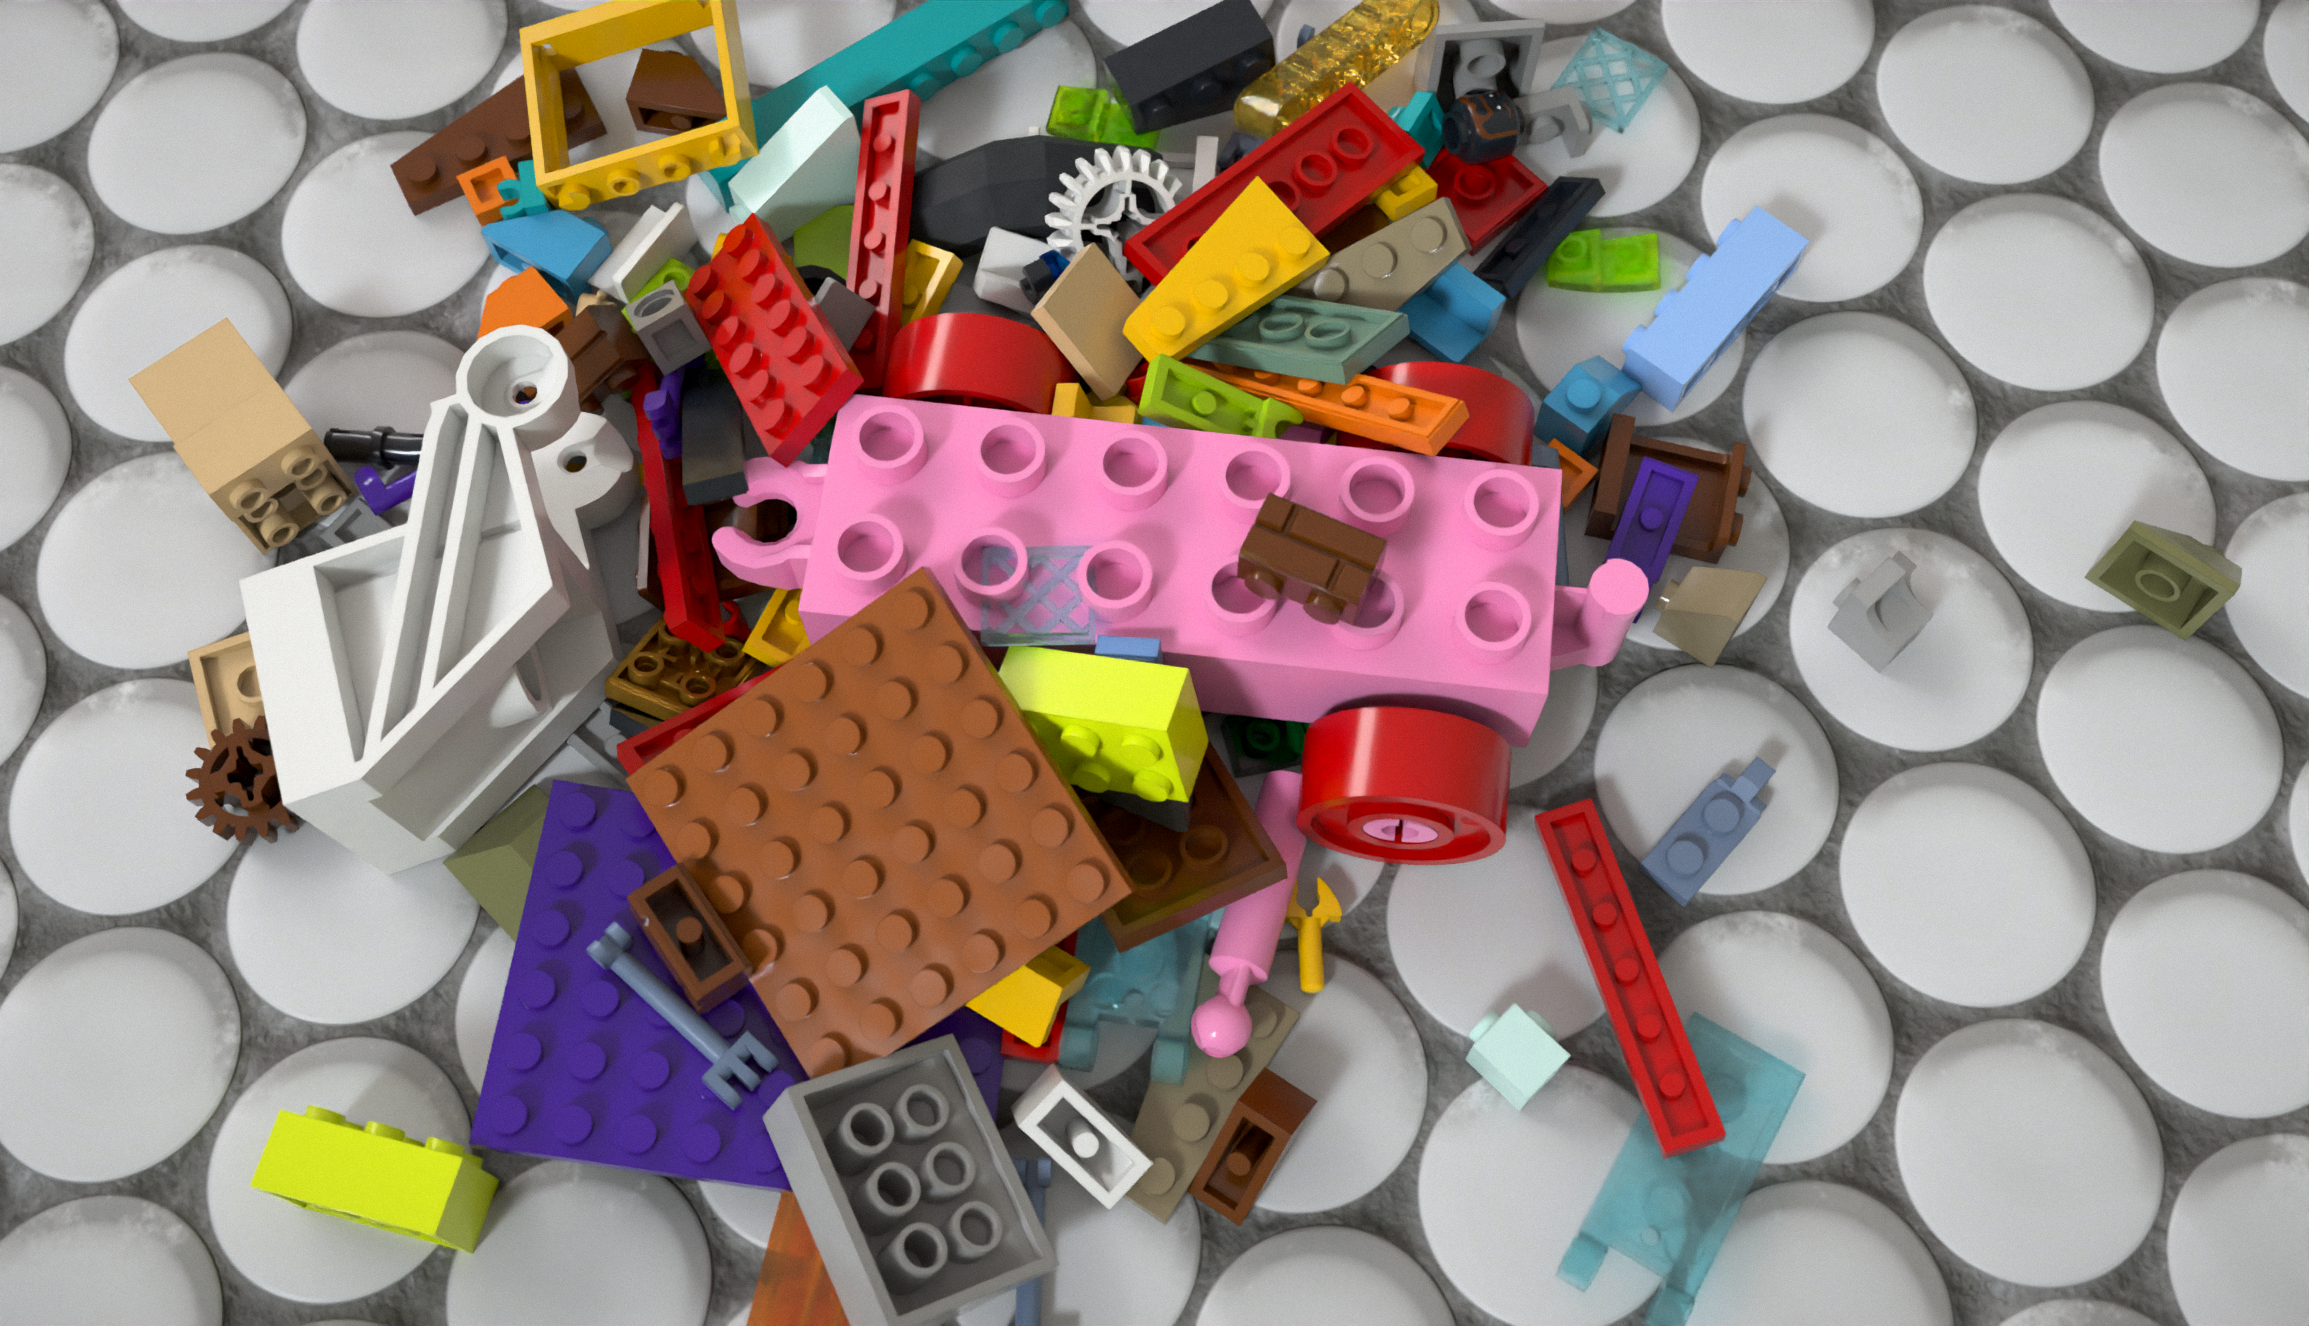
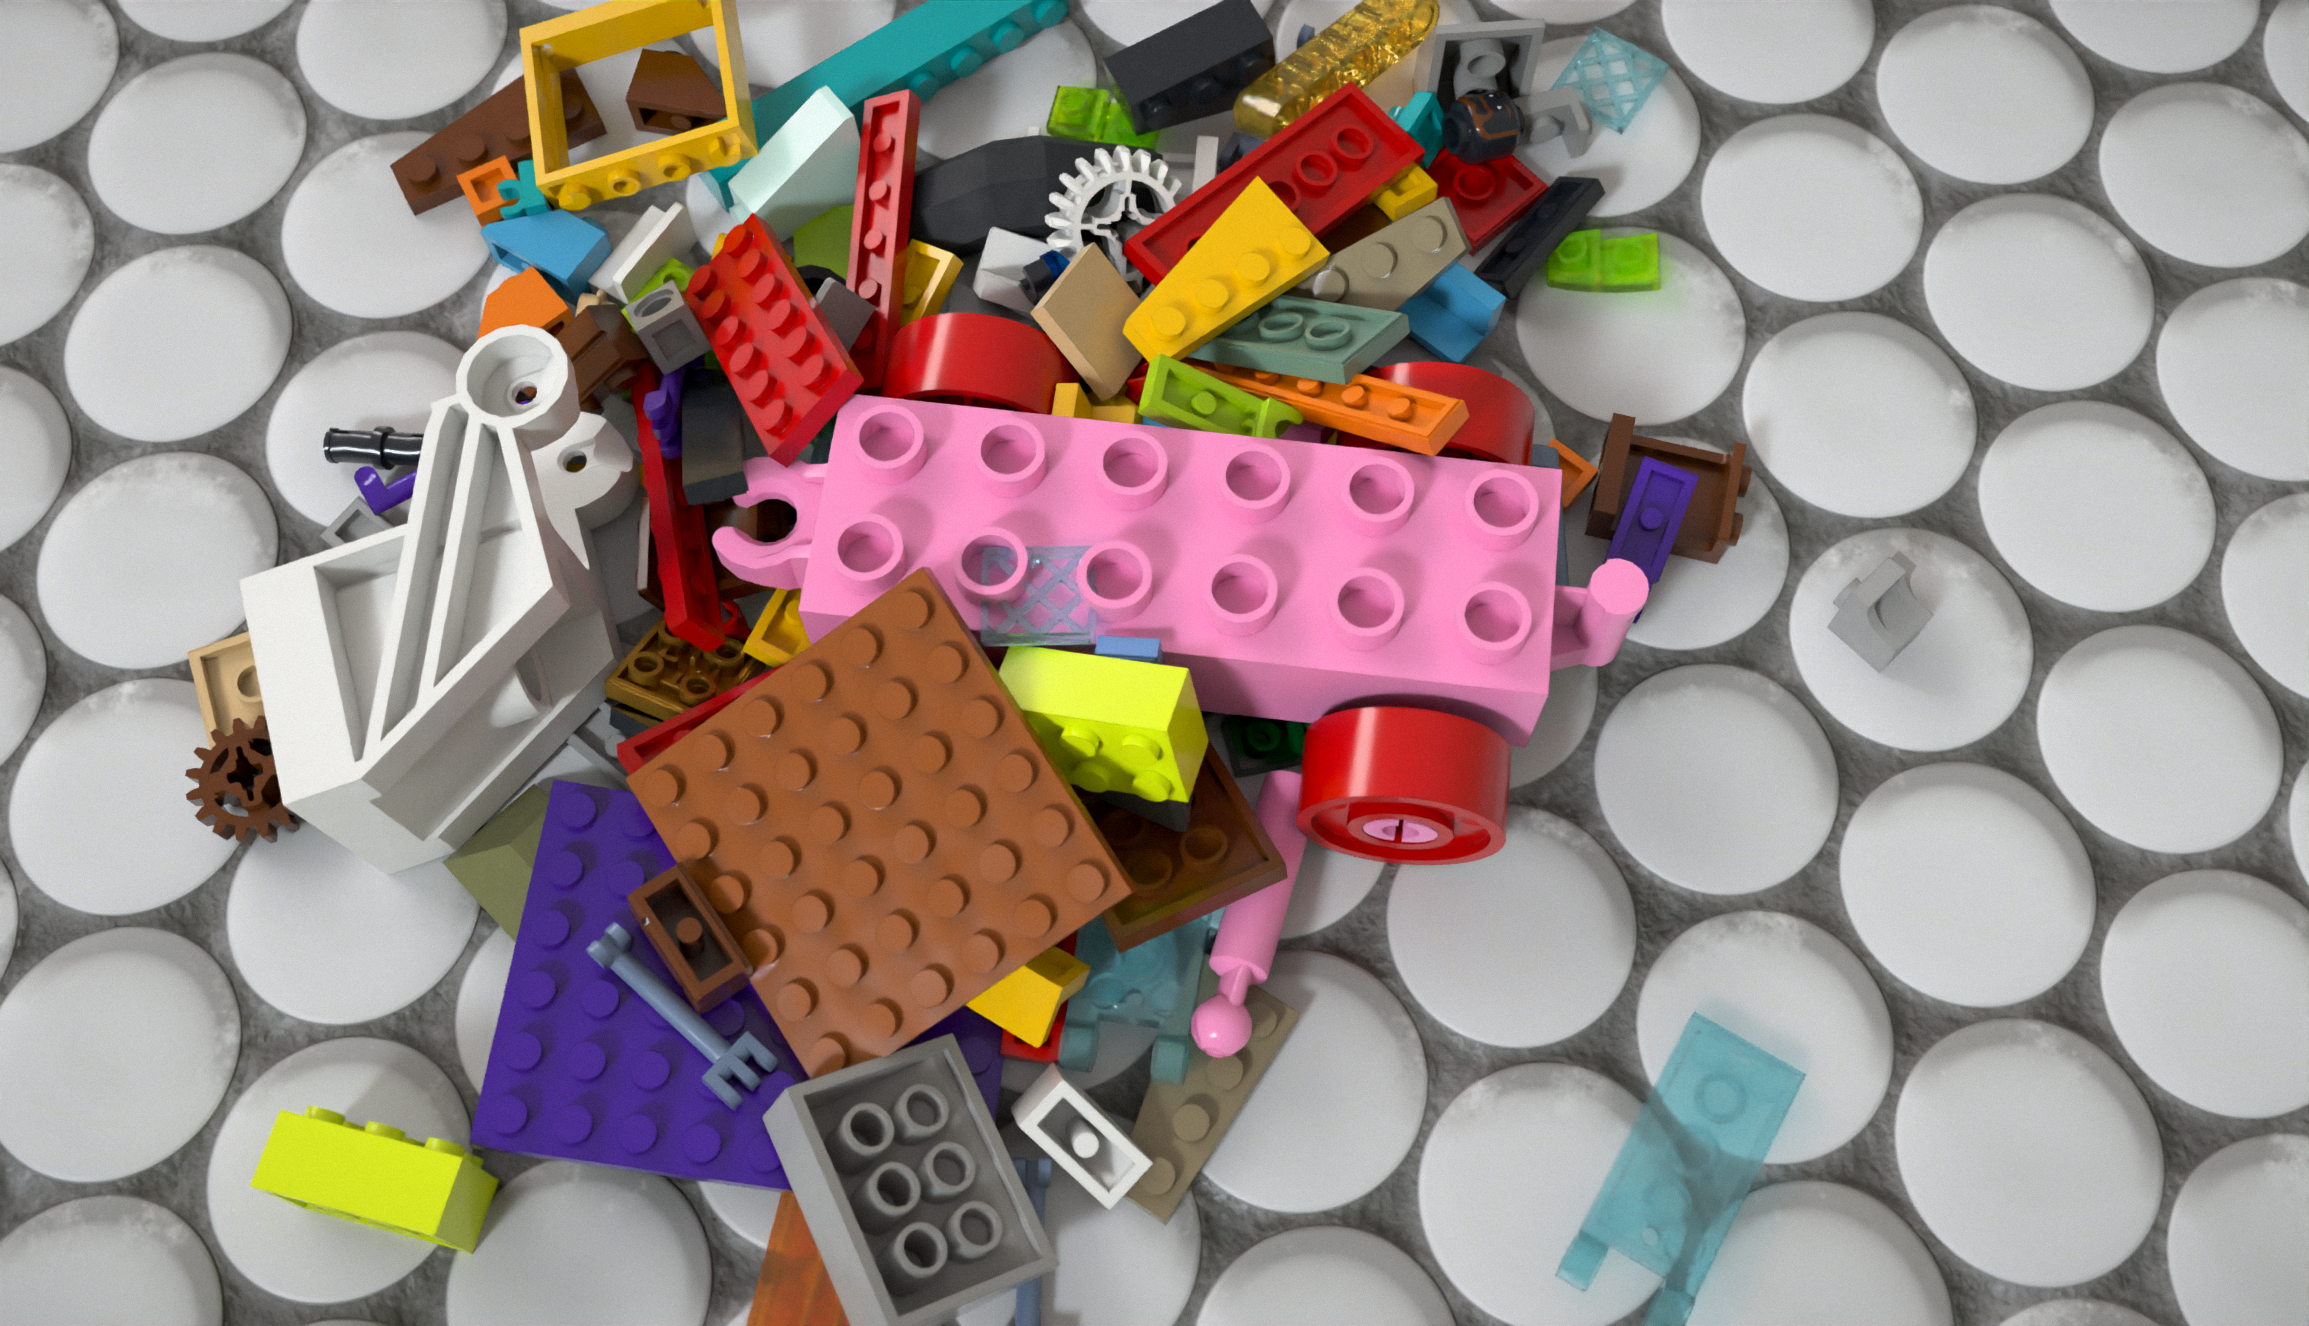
tan brick [128,317,358,555] -> none
reddish brown slope [1187,1067,1317,1227] -> none
reddish brown brick [1237,493,1388,626] -> none
yellow bar [1283,877,1342,993] -> none
light aqua brick [1465,1003,1571,1112] -> none
dark azure slope [1534,355,1643,458] -> none
red plate [1534,798,1726,1159] -> none
light blue brick [1621,205,1810,412] -> none
sand blue hinge [1637,757,1776,907] -> none
dark tan slope [1653,566,1768,668] -> none
olive slope [2084,520,2242,641] -> none

